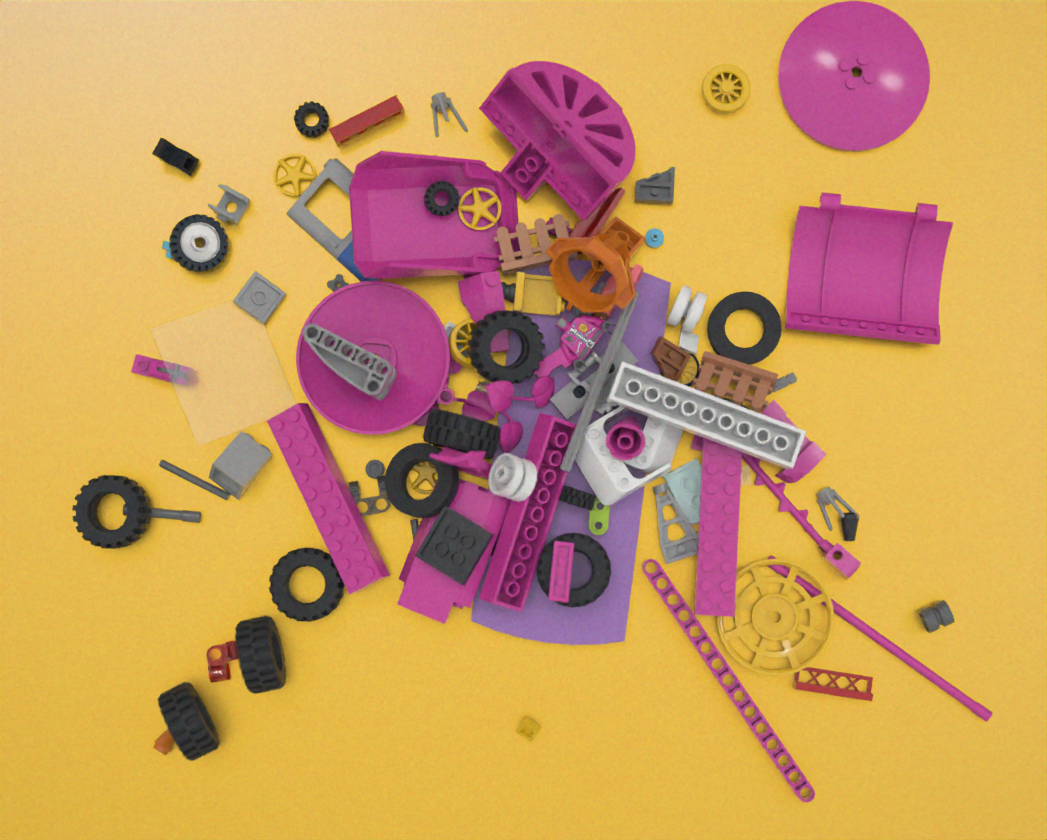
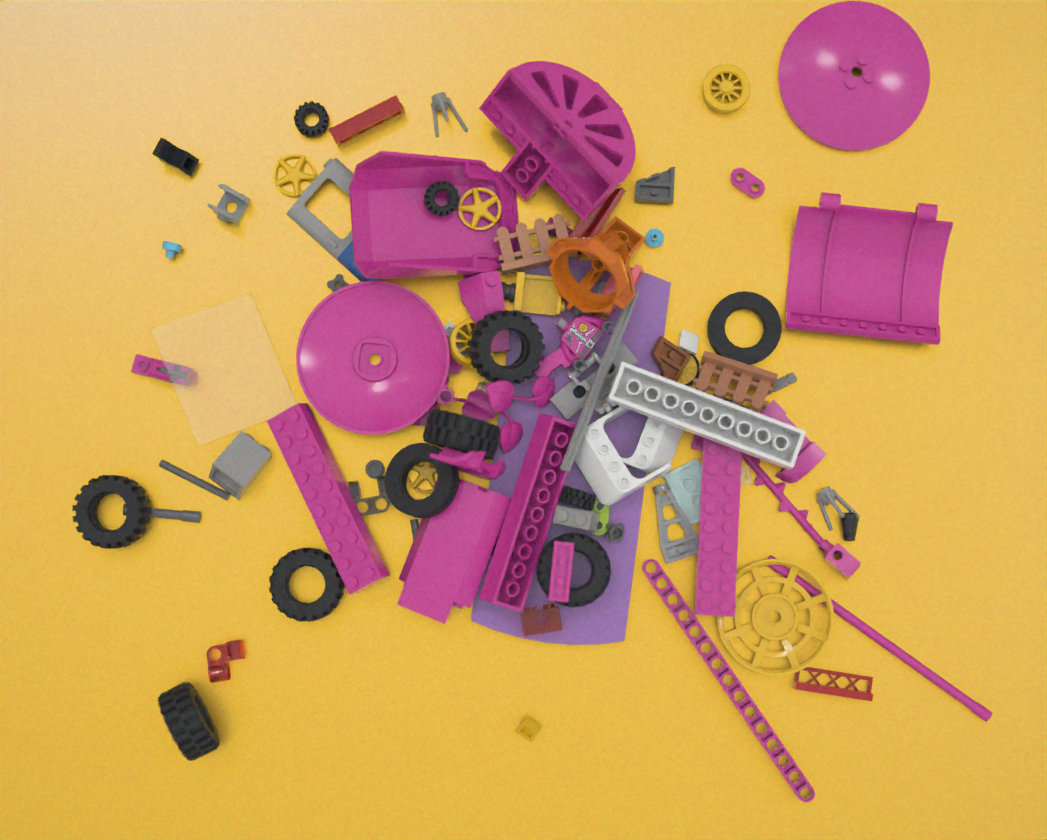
orange cone [153,729,174,756] -> none
wheel [169,214,228,272] -> none
light grey tile [232,271,286,324] -> none
black tyre [235,616,286,694] -> none
light grey panel [303,323,397,401] -> none
black plate [415,505,494,586] -> none
white wheel [488,453,537,502] -> none
dark pink cone [606,415,645,460] -> none
white wheel [667,284,708,333] -> none
dark grey wheel [918,600,955,634] -> none
none -> clear red brick [520,603,563,637]
none -> light grey brick [553,505,600,533]
none -> dark grey plate [605,522,624,542]
none -> dark pink plate [730,168,765,198]

